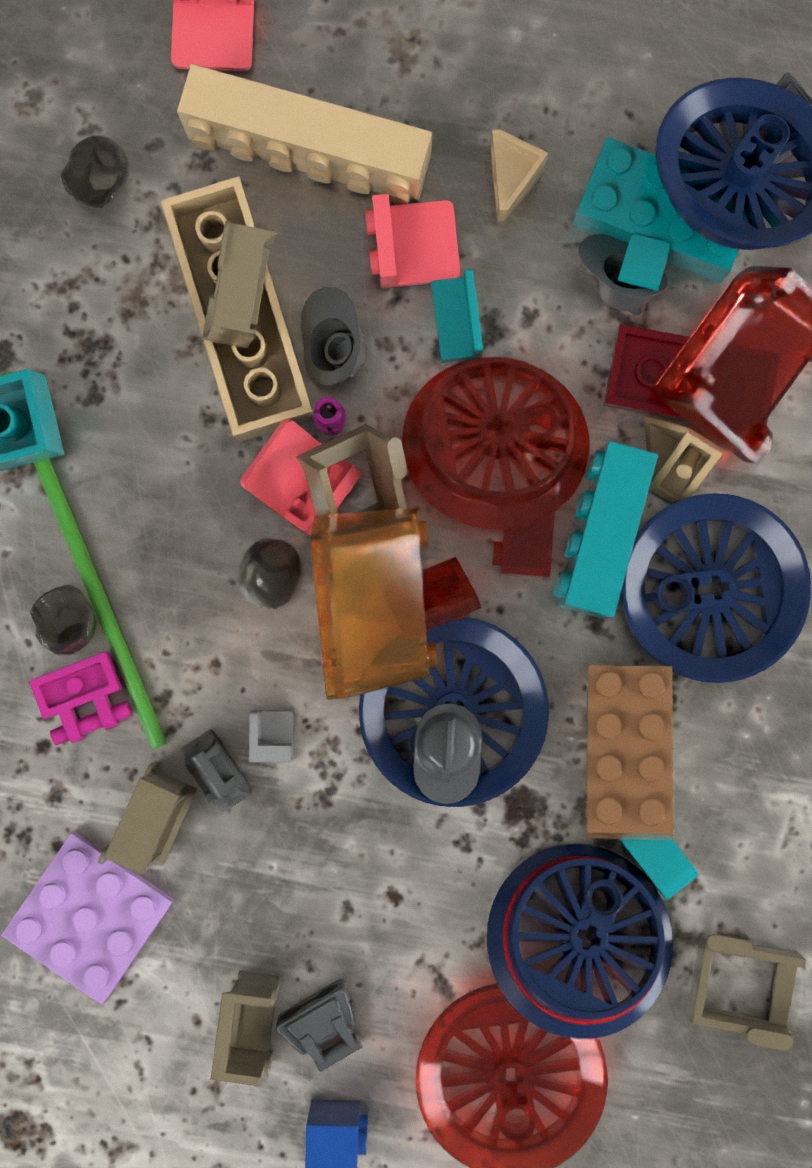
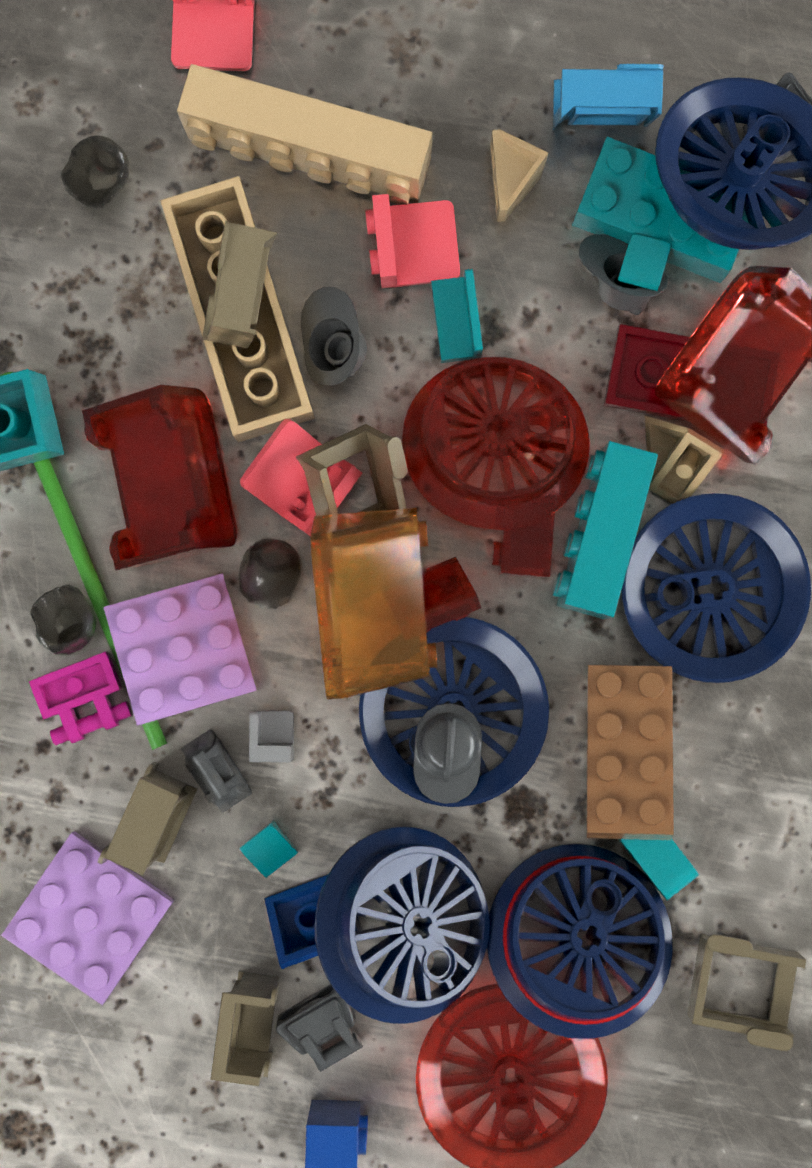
magenta pin [313,397,346,436] -> none
none -> clear red windscreen [82,384,238,571]
none -> lavender plate [103,573,257,726]
none -> teal slope [239,820,298,878]
none -> blue slope [264,875,363,969]
none -> dark blue piece [315,827,490,1024]
none -> dark azure piece [553,64,664,130]

